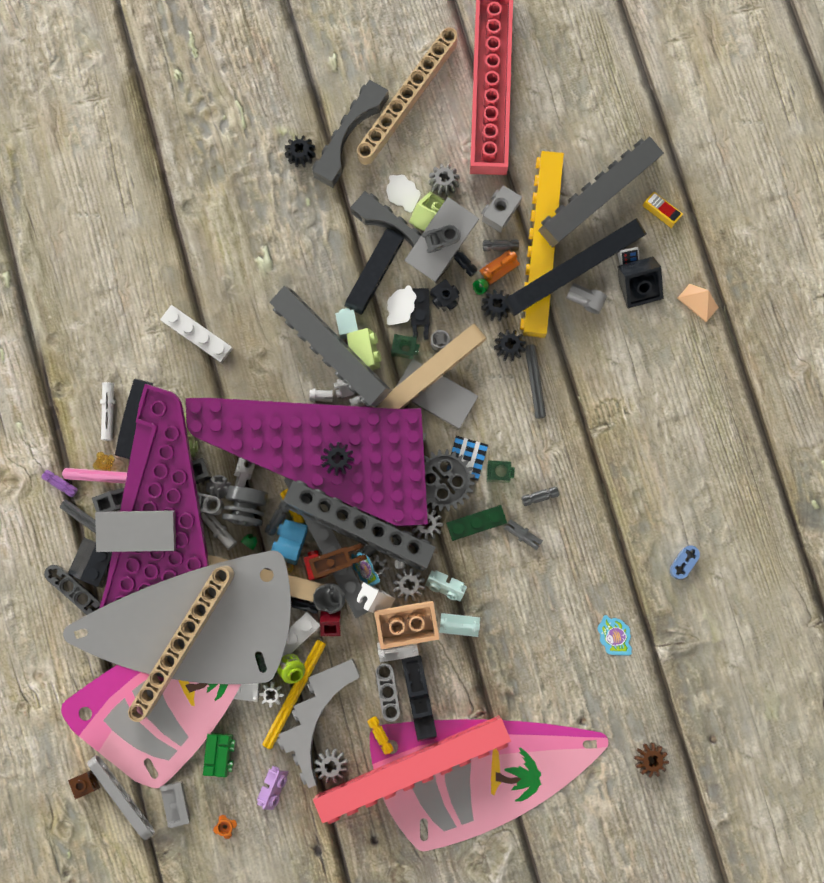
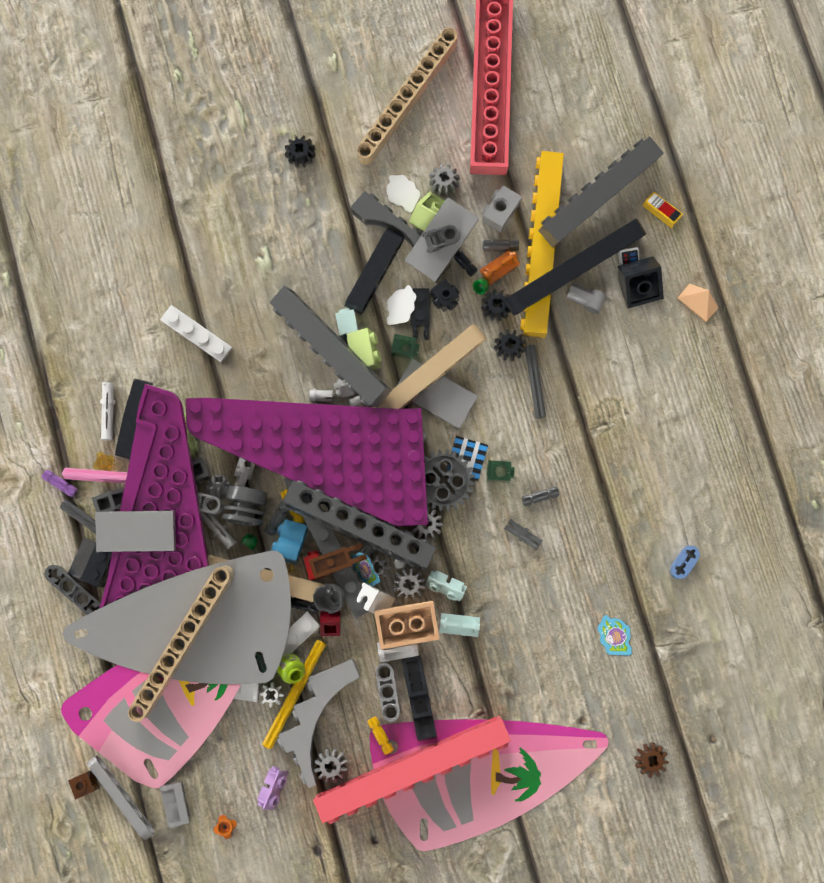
green brick [203,732,236,777] -> none
dark grey arch [312,80,389,188] -> none
black gear [321,442,354,476] -> none
light grey wheel [431,330,450,352] -> none
dark green plate [446,505,507,541] -> none

